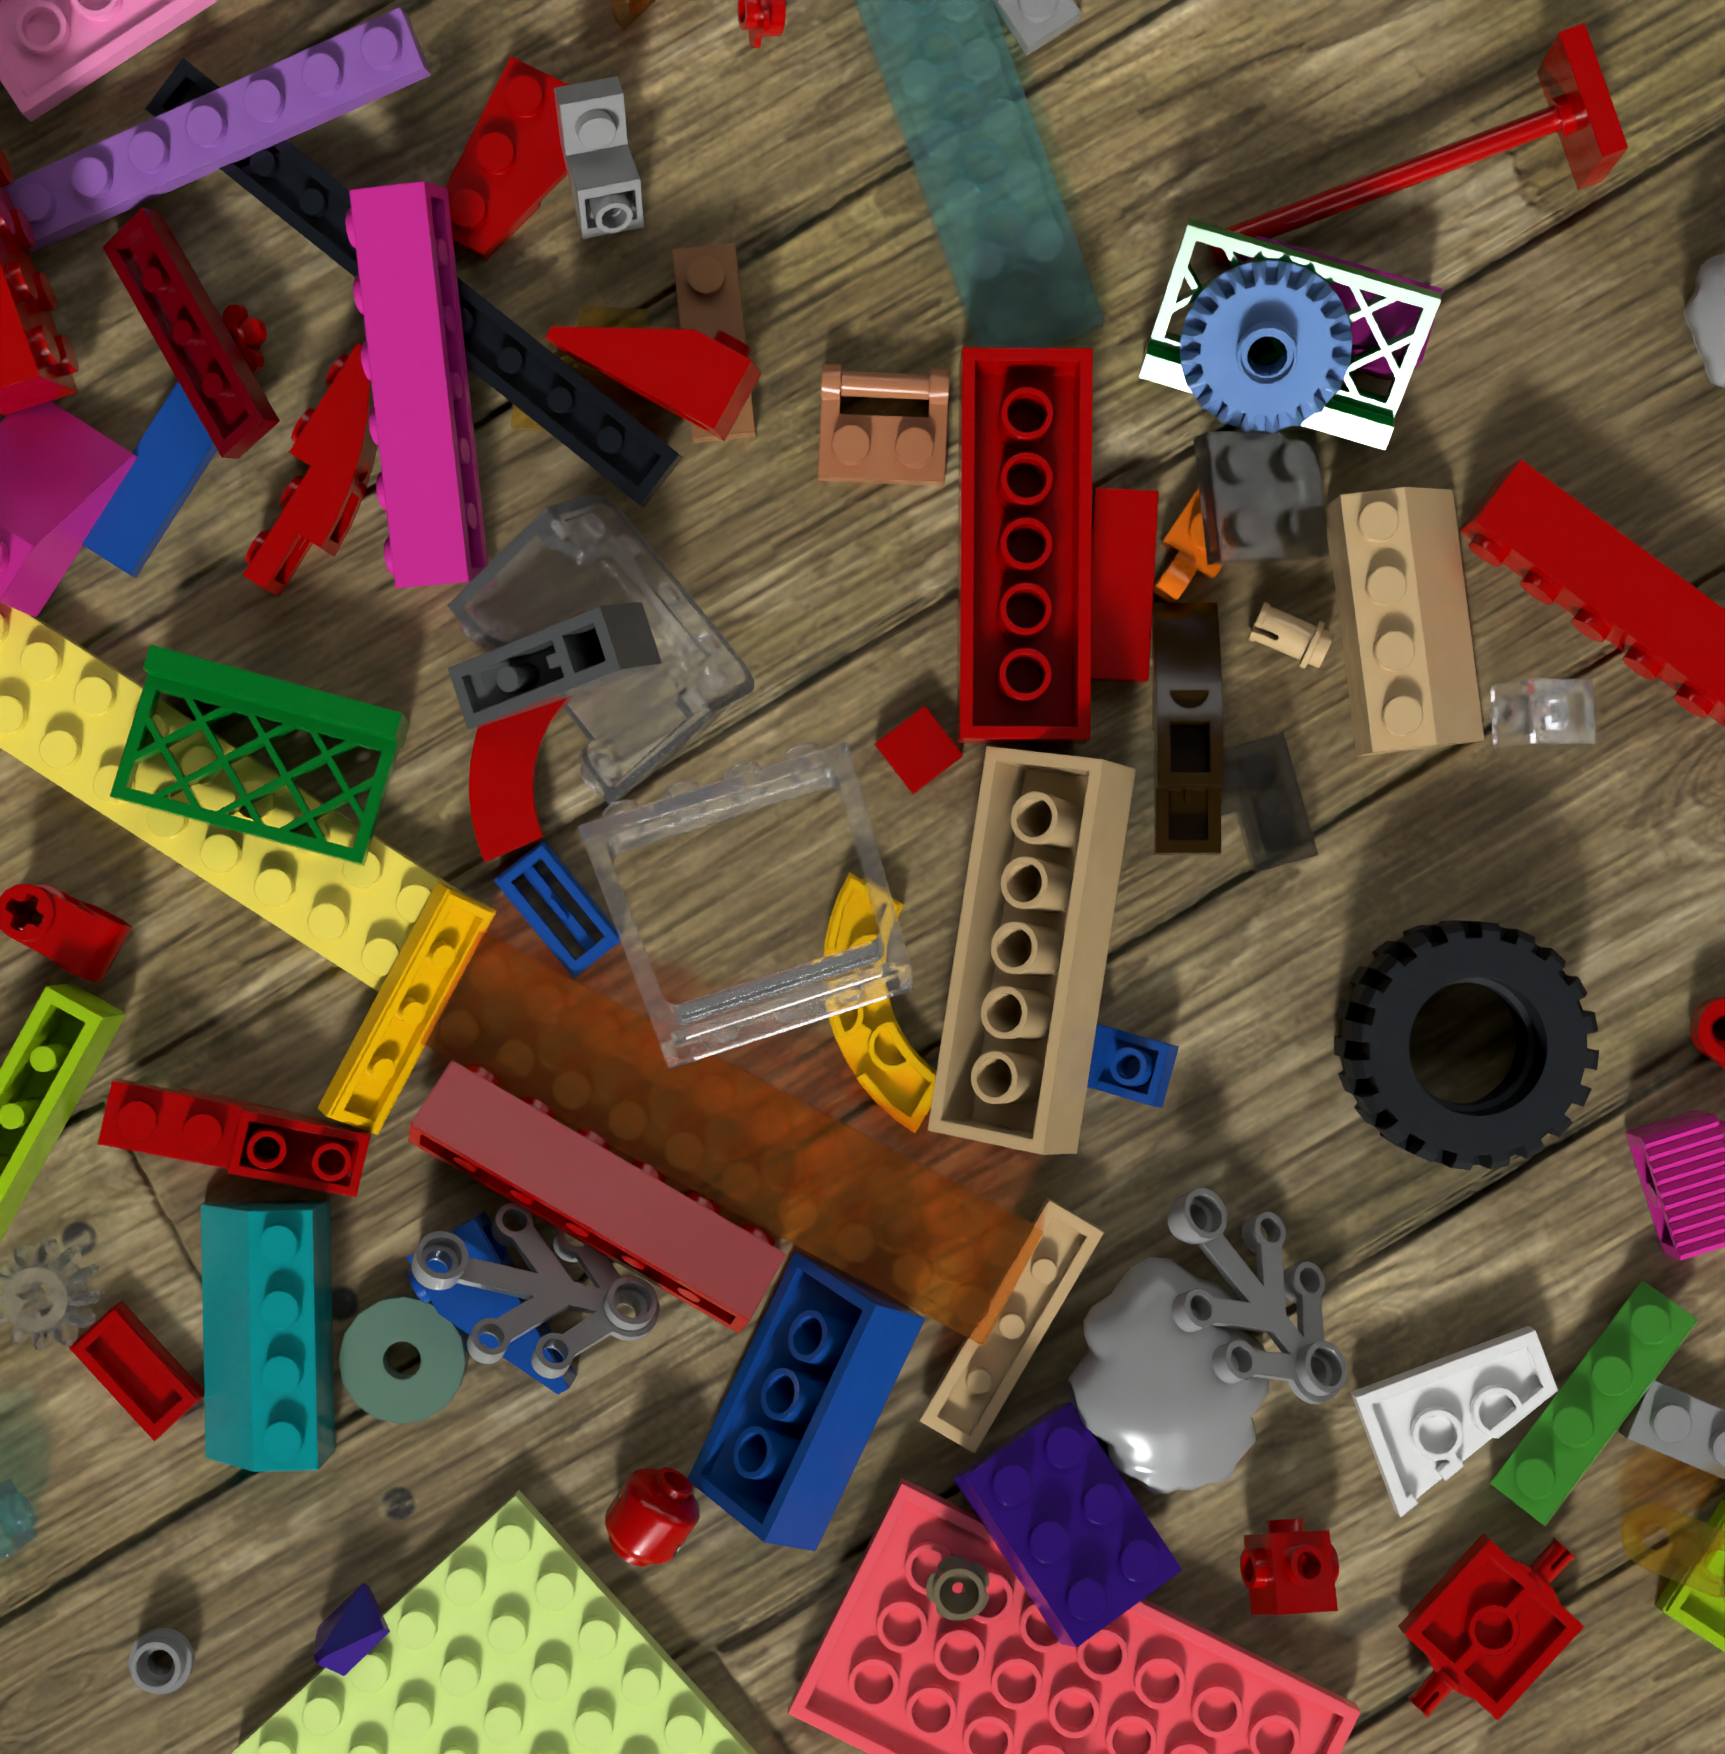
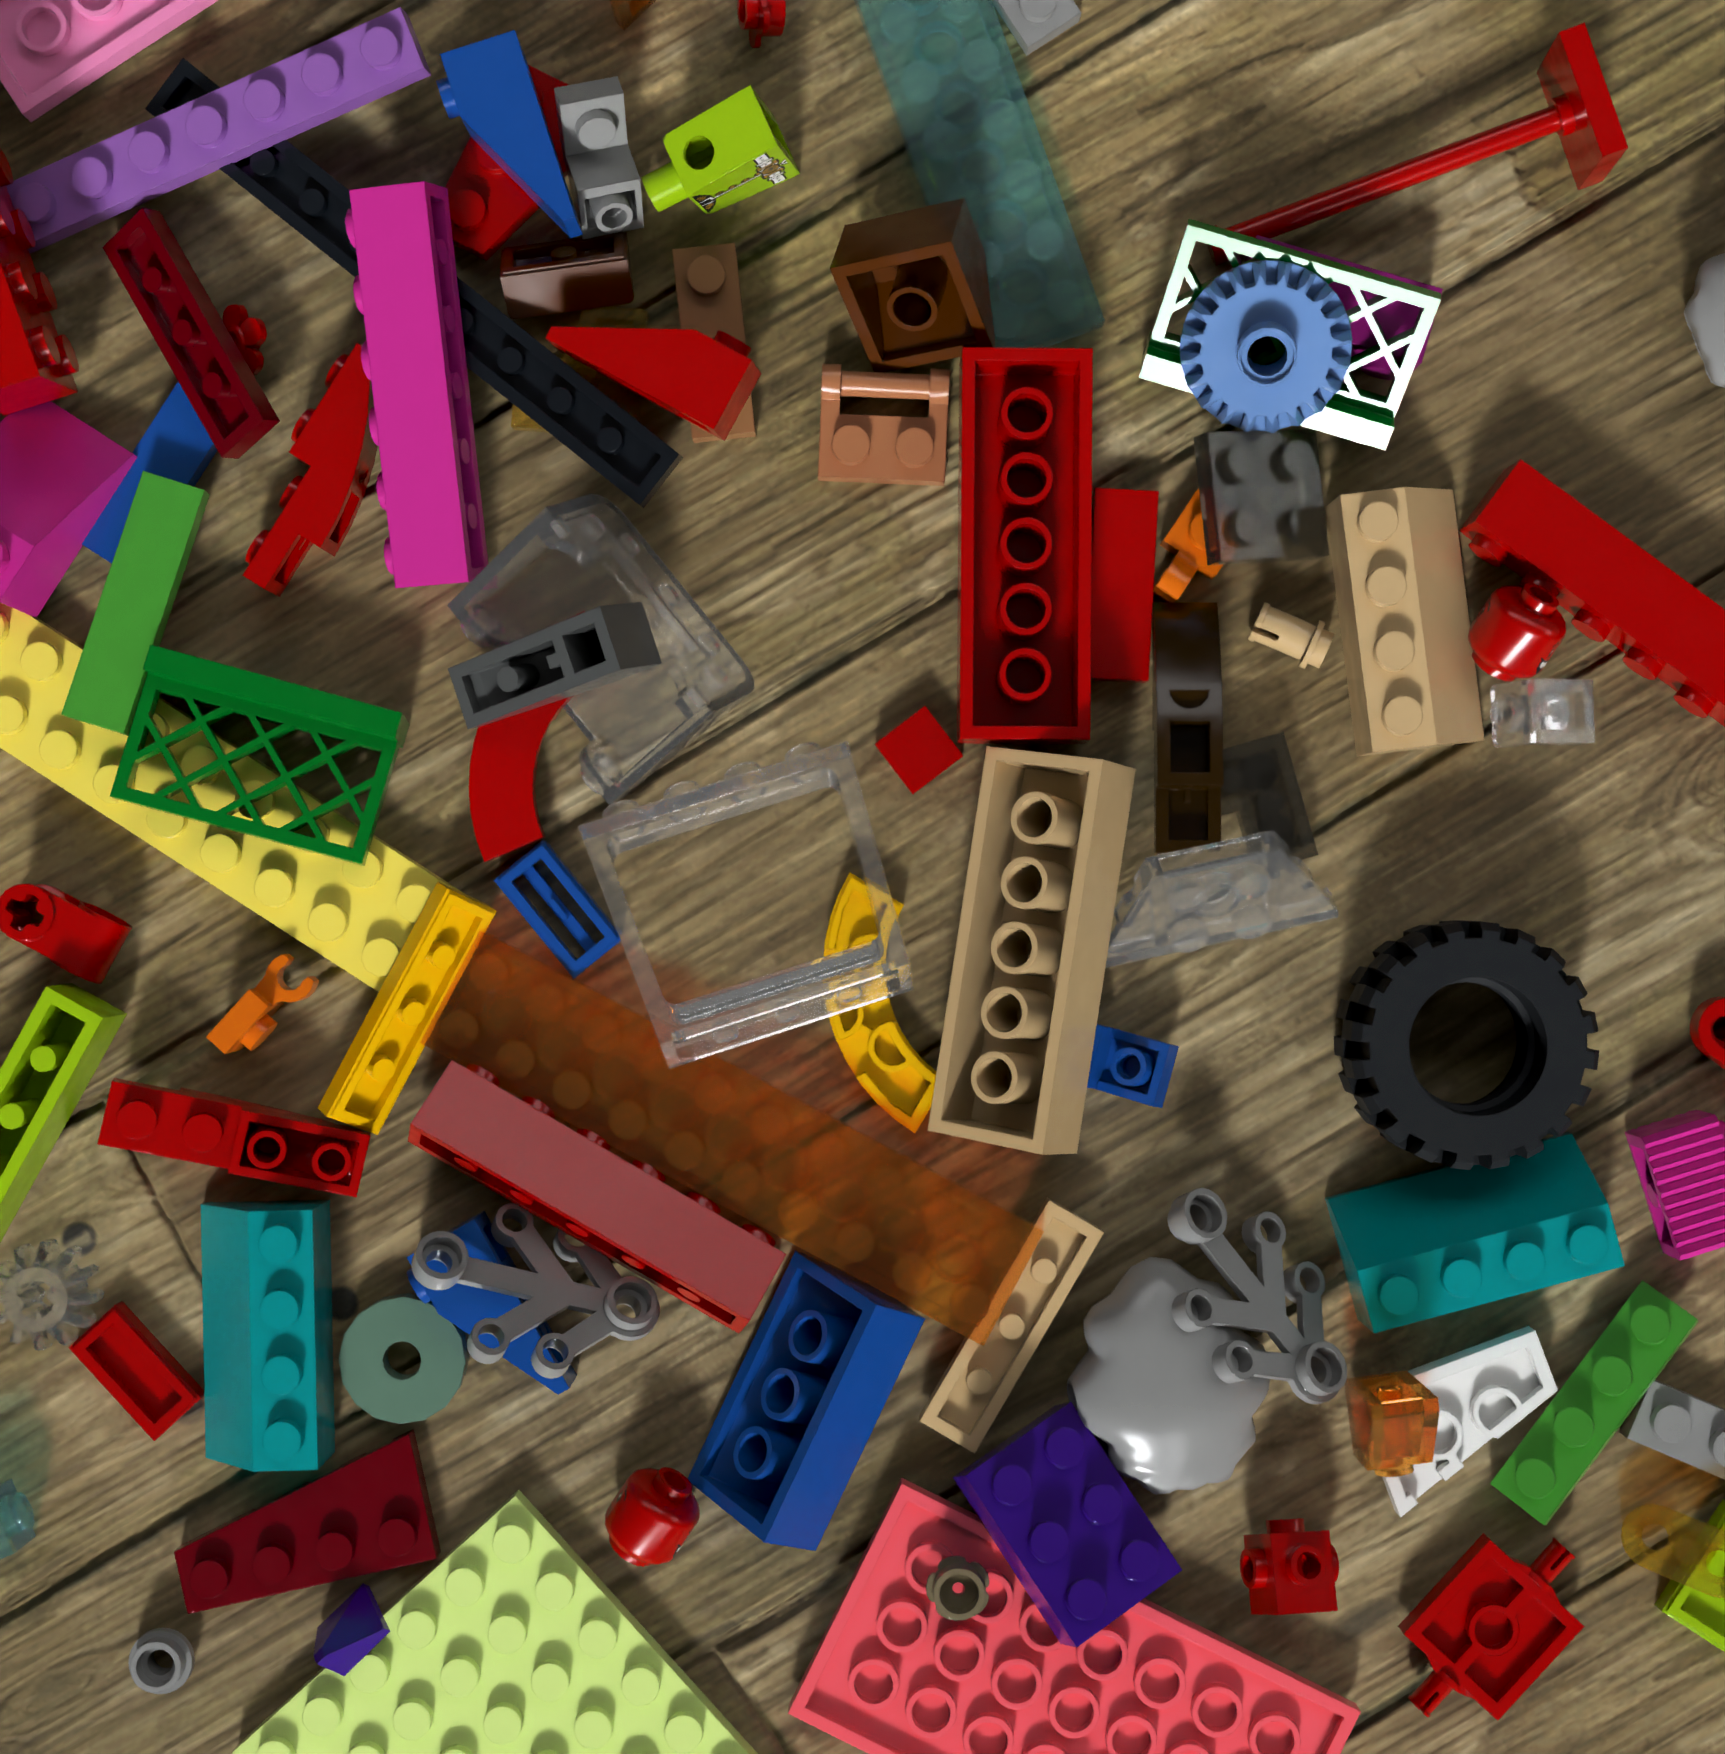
none -> bright green tile [61,471,210,736]
none -> dark red wing [174,1429,441,1614]
none -> orange plate [206,954,319,1054]
none -> blue slope [436,30,583,238]
none -> reddish brown slope [500,231,634,319]
none -> lime torso [641,85,800,214]
none -> reddish brown slope [830,198,995,373]
none -> clear wing [1106,830,1338,968]
none -> teal slope [1325,1132,1625,1333]
none -> clear orange slope [1344,1371,1440,1477]
none -> red head [1468,583,1566,681]

